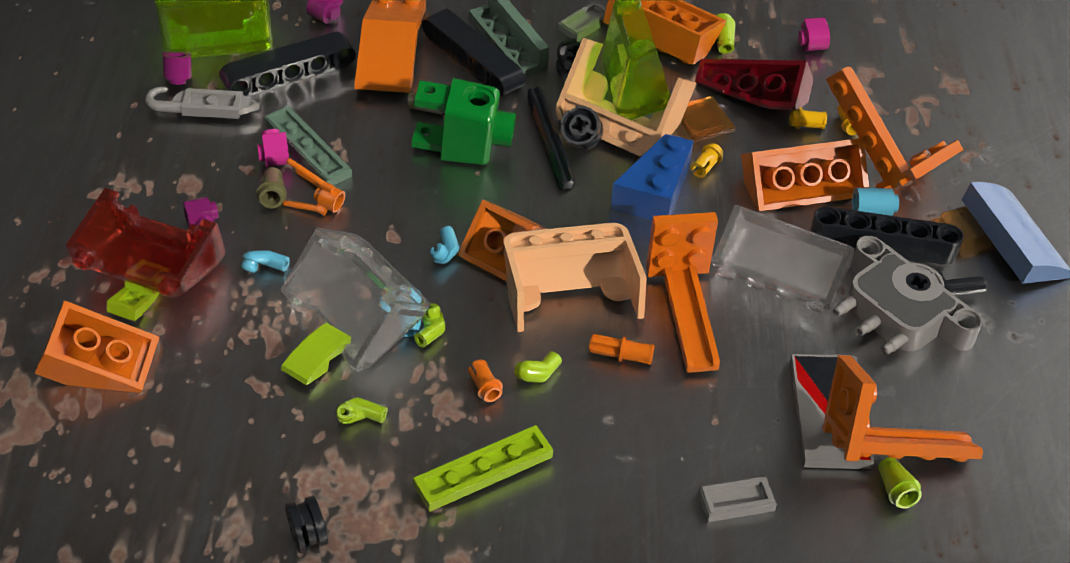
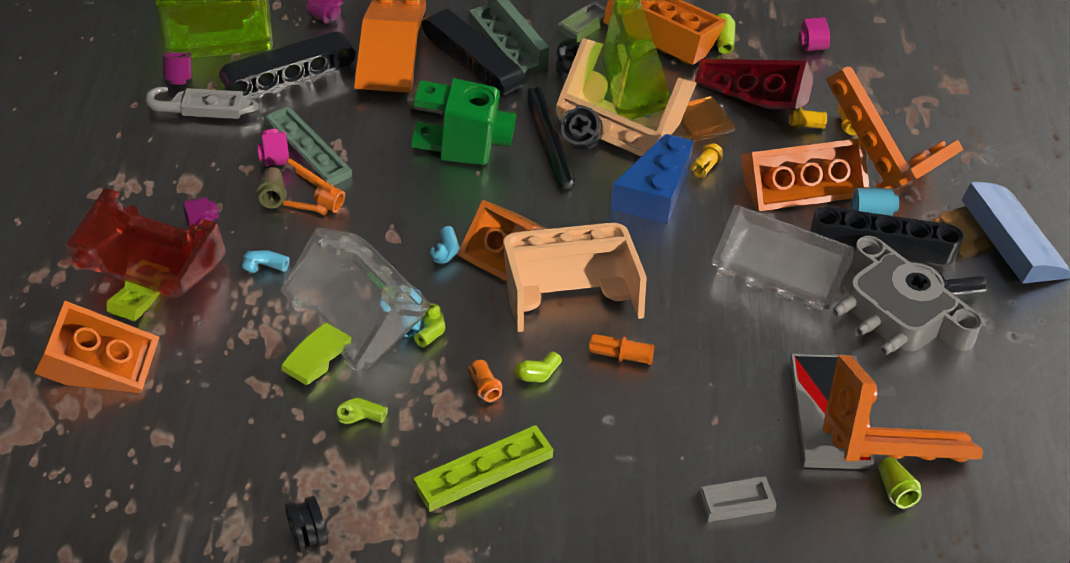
orange bracket [646,212,720,373] -> none

